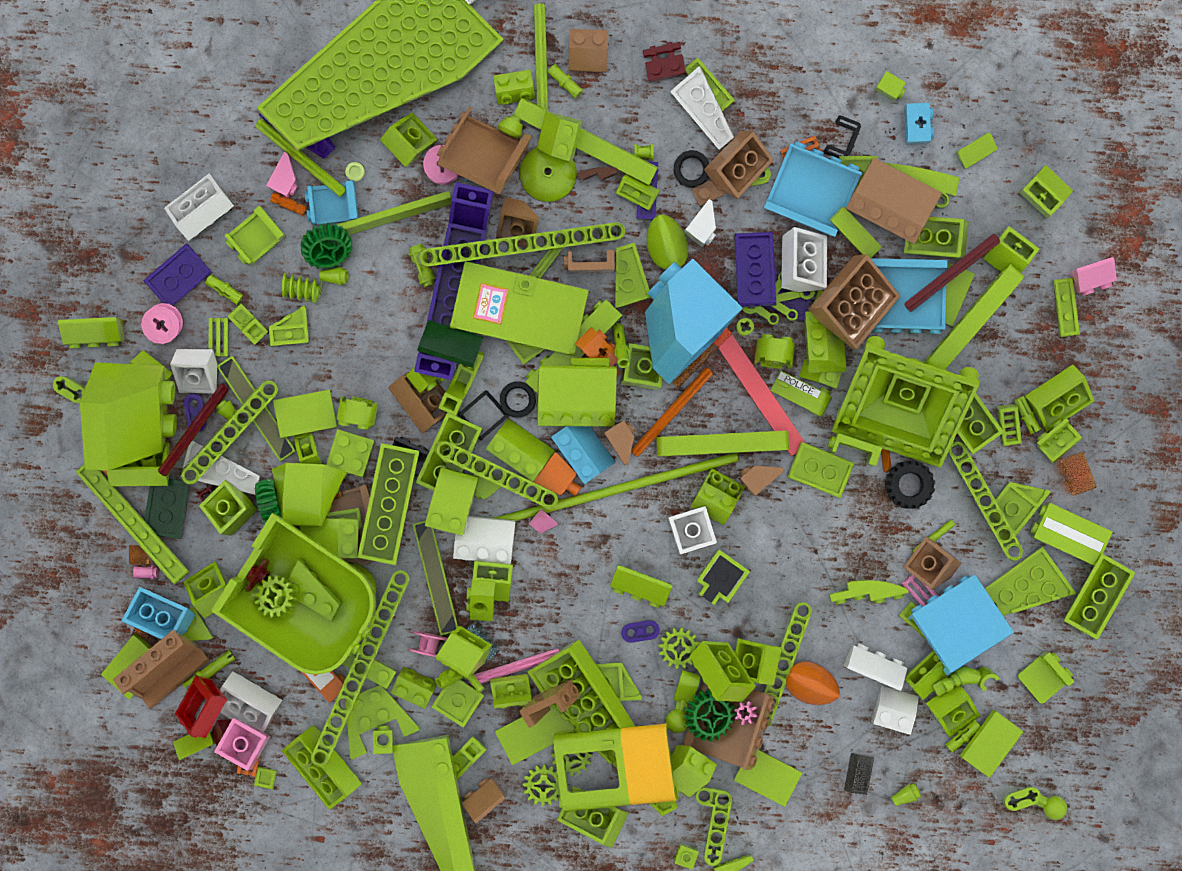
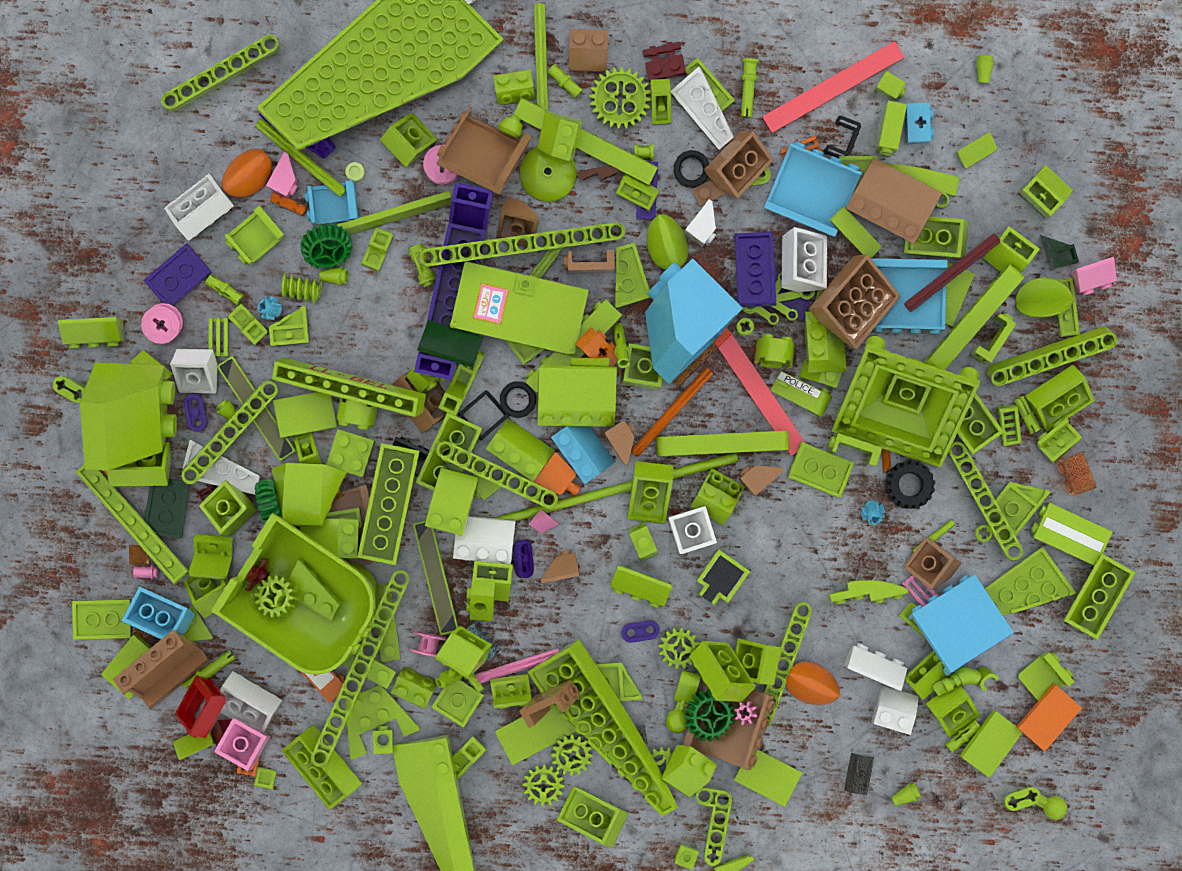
dark red axle [158,384,229,476] -> none
medium nougat slope [462,777,507,823] -> none
piece [553,723,679,811] -> none
none -> lime plate [72,599,132,640]
none -> lime beam [161,35,281,112]
none -> lime bracket [189,534,233,579]
none -> orange piece [222,149,272,197]
none -> medium azure gear [258,296,282,320]
none -> lime brick [272,357,426,417]
none -> lime slope [361,227,394,272]
none -> lime plate [375,583,401,662]
none -> dark purple plate [513,540,534,579]
none -> medium nougat slope [541,550,580,583]
none -> lime gear [589,67,651,130]
none -> lime slope [627,461,673,524]
none -> lime torso [627,522,659,562]
none -> lime slope [651,79,671,124]
none -> lime pin [740,58,759,118]
none -> coral tile [762,41,904,134]
none -> medium azure gear [861,501,885,525]
none -> lime brick [875,101,907,157]
none -> lime panel [970,313,1016,365]
none -> lime bush [974,525,993,542]
none -> lime cone [976,55,995,83]
none -> lime beam [986,327,1117,386]
none -> lime piece [1016,277,1073,318]
none -> orange tile [1016,683,1082,752]
none -> dark green slope [1040,235,1079,271]

